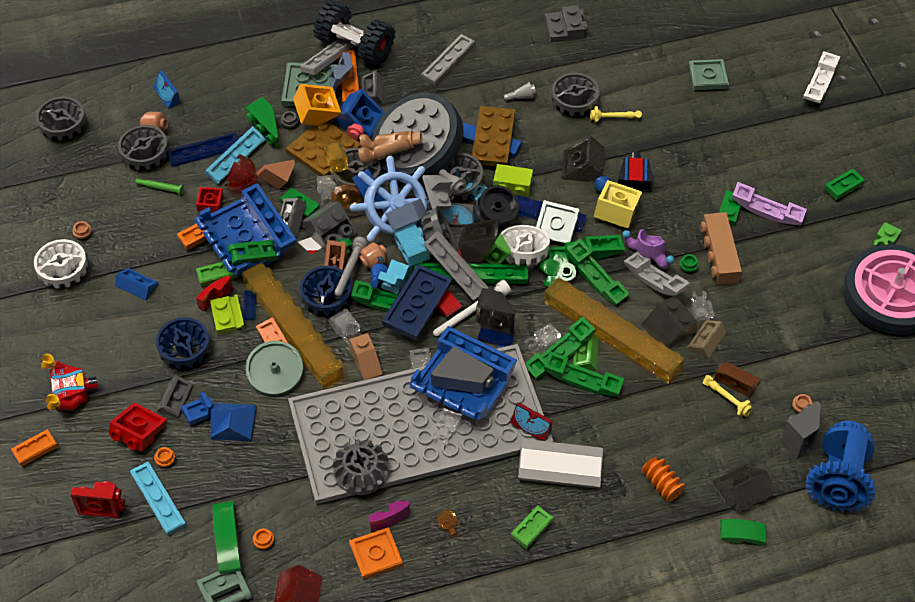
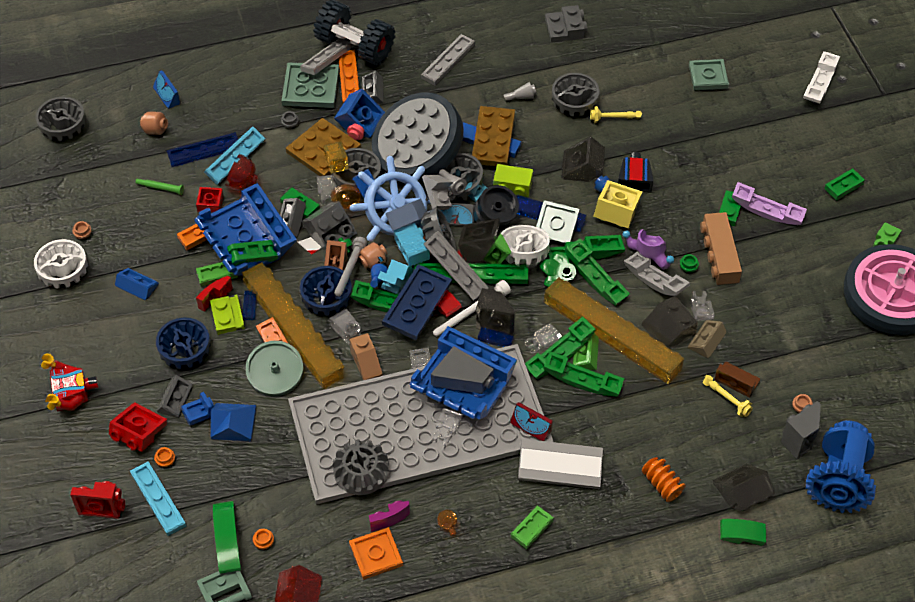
orange plate [11,429,58,467] -> none
dark grey gear [118,125,169,170] -> none
green slope [245,97,280,150] -> none
nougat slope [256,160,295,189] -> none
light orange slope [293,84,341,126] -> none
sand blue slope [328,52,353,90] -> none
medium nougat piece [358,130,422,165] -> none

